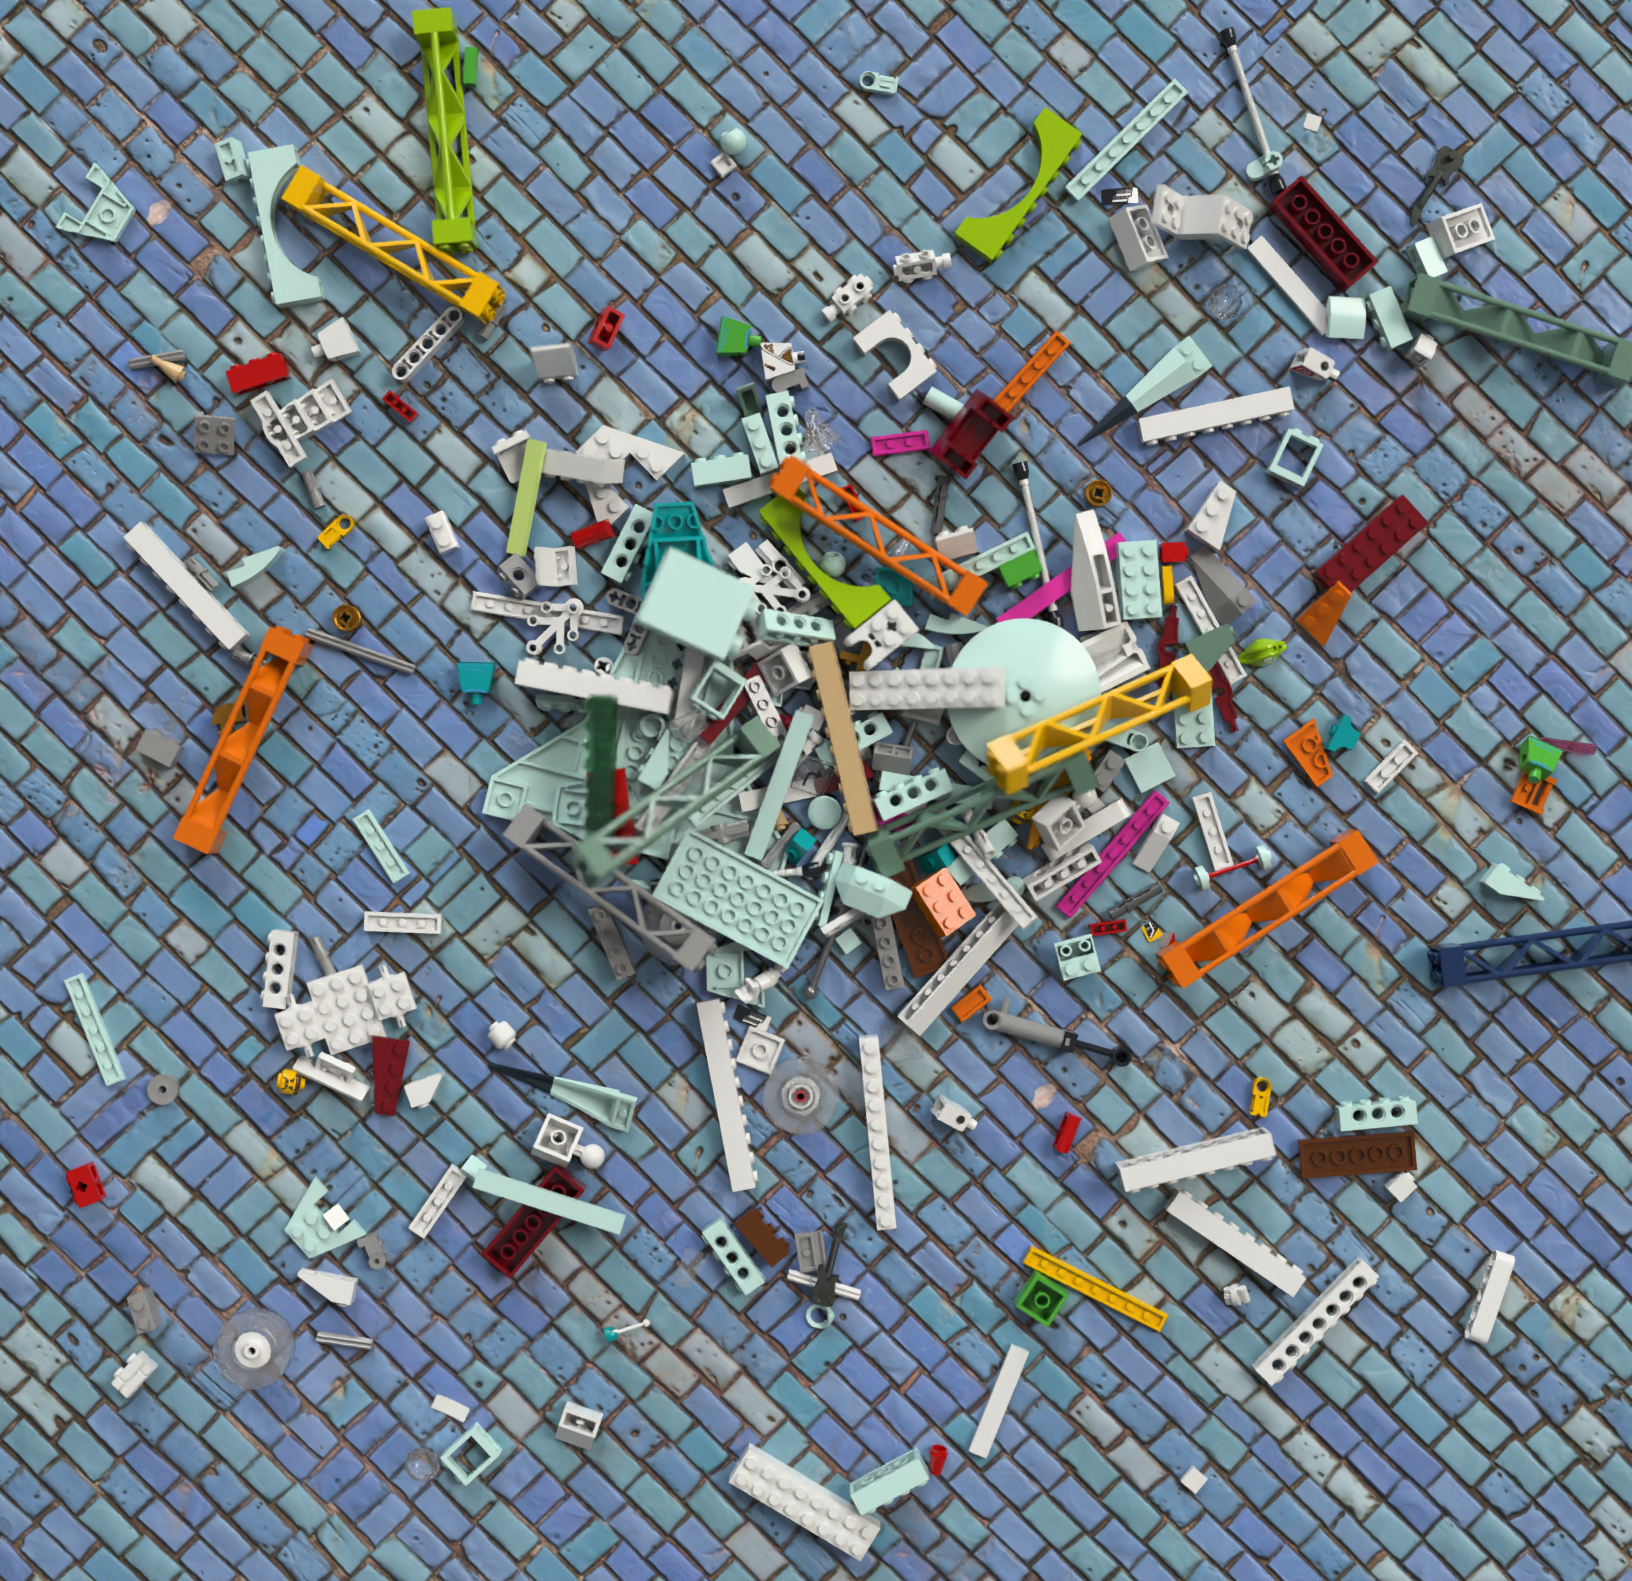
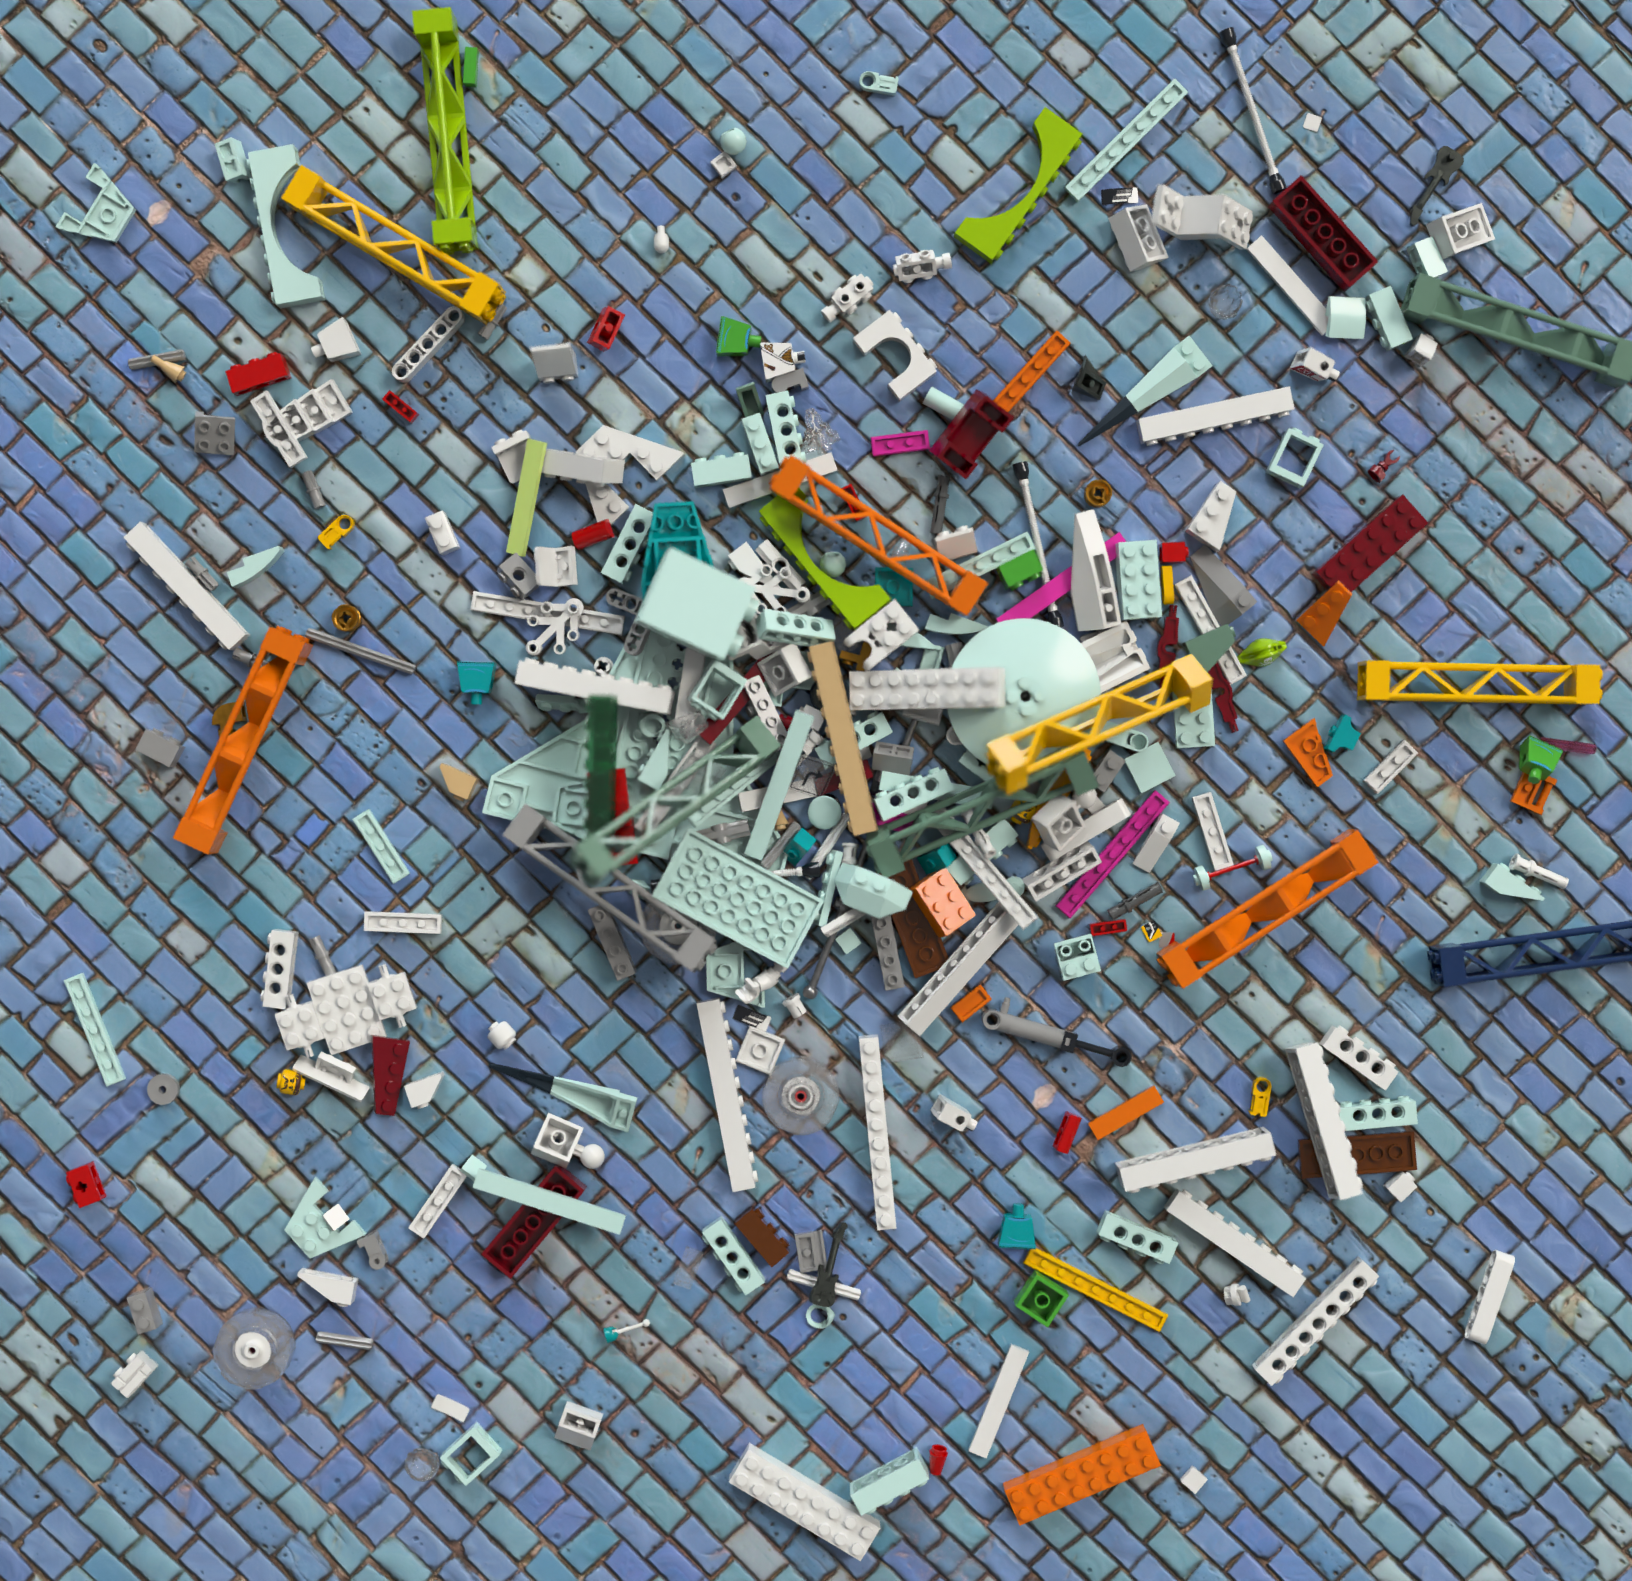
light aqua piece [1246,151,1283,181] -> none
none -> tan slope [440,763,479,802]
none -> white cylinder [654,226,669,253]
none -> white bush [782,993,807,1019]
none -> teal torso [998,1203,1036,1249]
none -> orange brick [1003,1424,1161,1526]
none -> pearl dark grey slope [1072,355,1107,400]
none -> orange tile [1088,1085,1164,1140]
none -> light aqua brick [1096,1210,1178,1264]
none -> white brick [1285,1042,1363,1200]
none -> white brick [1319,1025,1399,1091]
none -> yellow piece [1357,660,1603,705]
none -> dark red piece [1368,450,1400,483]
none -> white pin [1509,853,1569,889]

